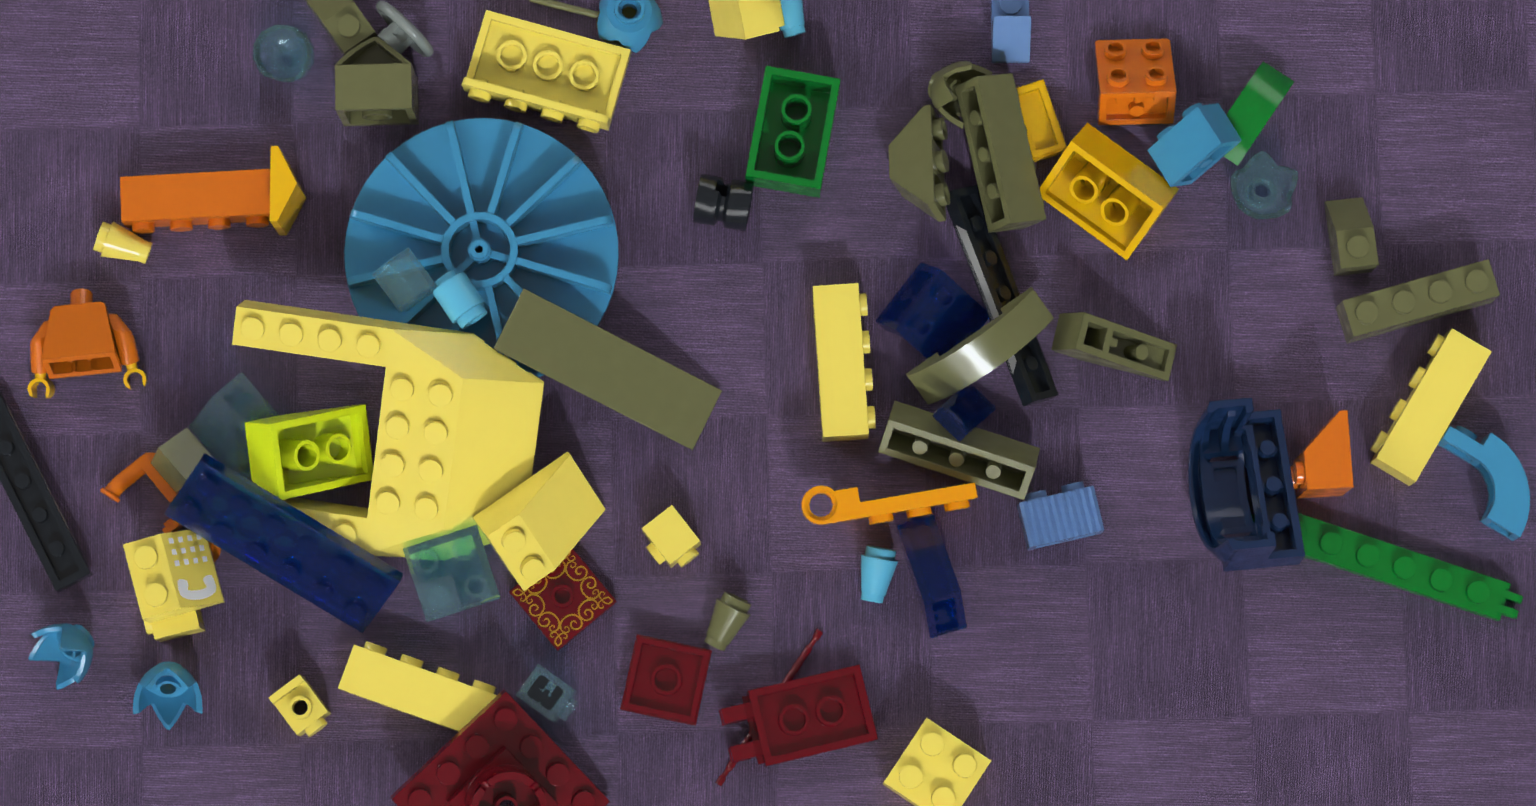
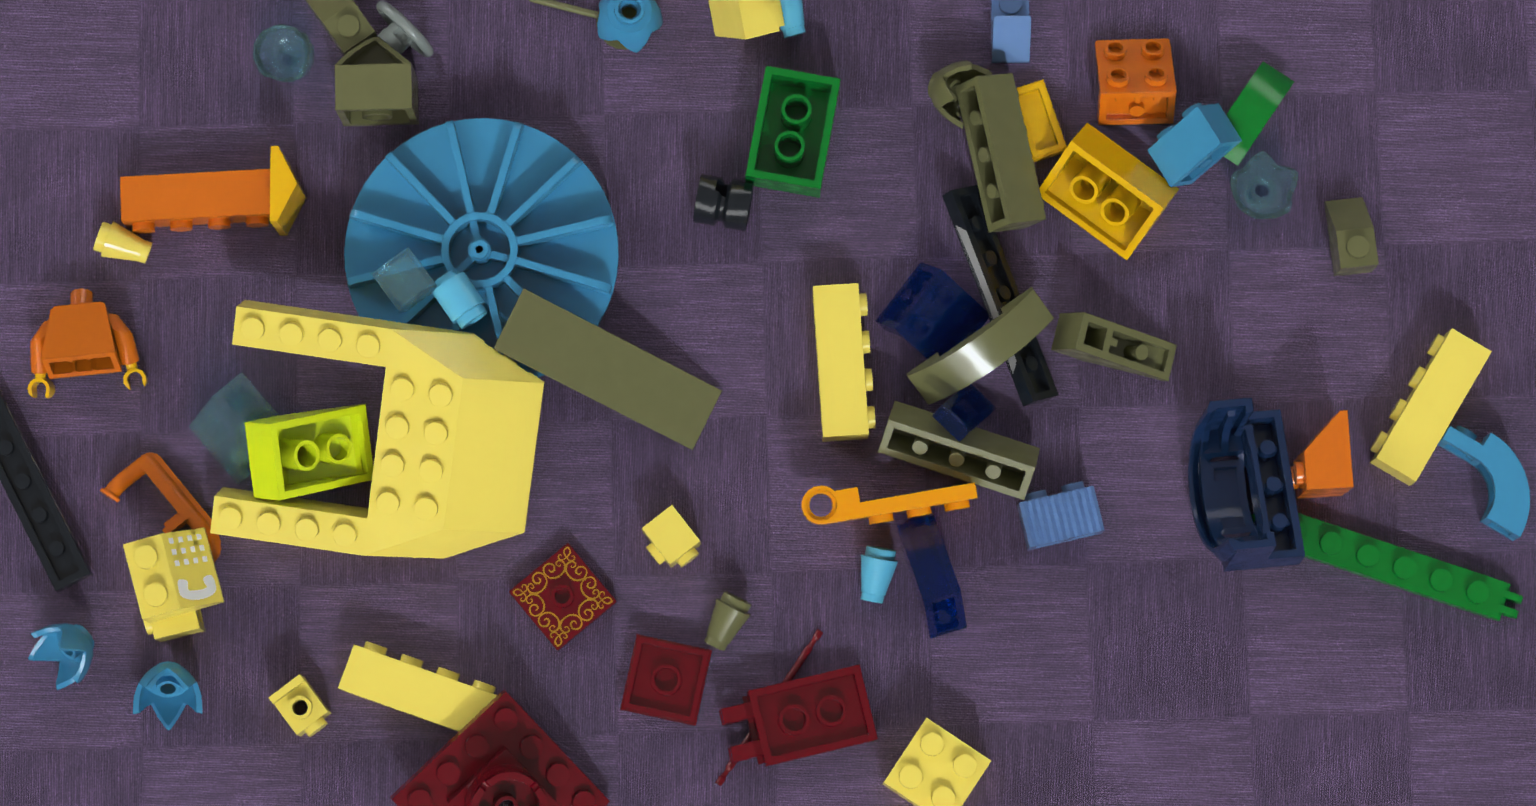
olive brick [151,428,217,497] -> none
clear blue plate [164,453,404,633] -> none
clear light blue slope [403,525,501,622] -> none
light yellow bracket [462,10,631,133] -> none
light yellow slope [472,451,606,591] -> none
clear light blue brick [516,664,579,724] -> none
olive slope [889,104,950,222] -> none
olive brick [1336,259,1500,344] -> none

